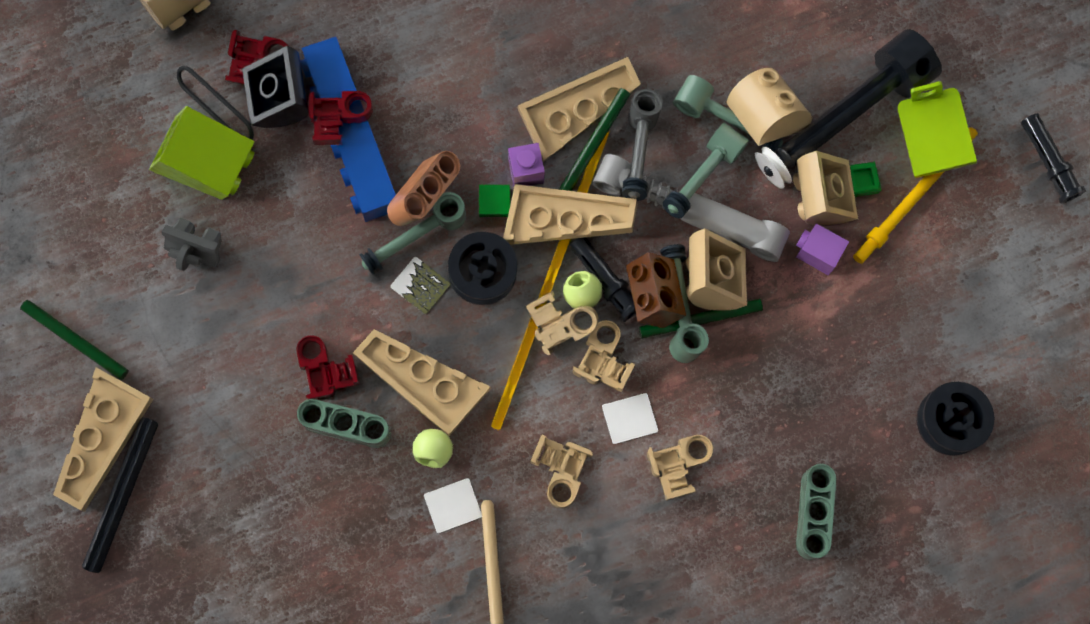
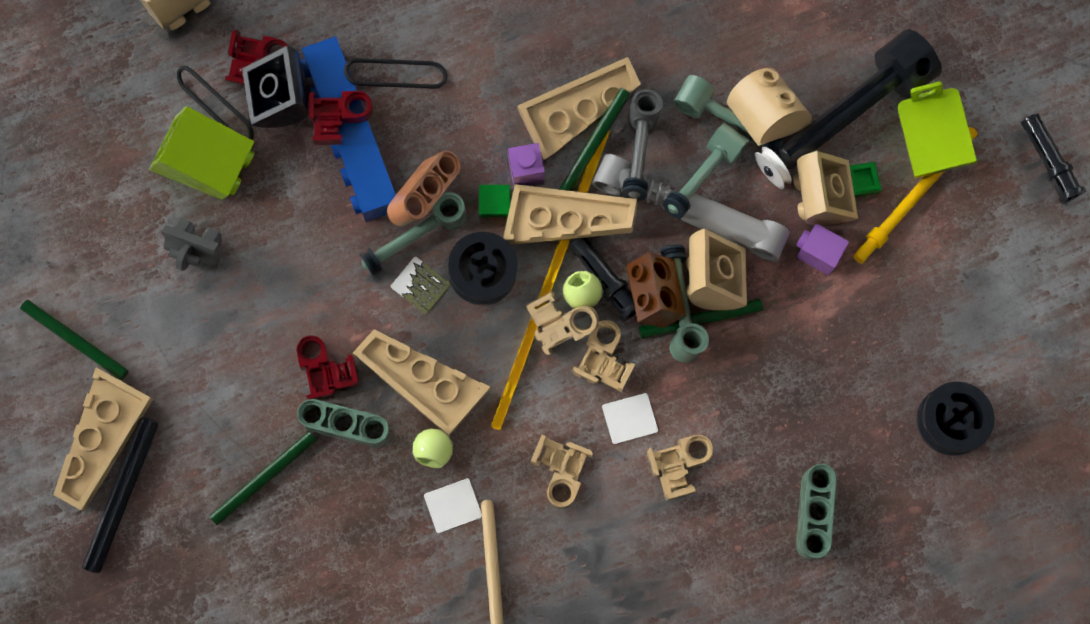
none -> dark green bar [209,431,317,525]
none -> black piece [343,58,447,89]

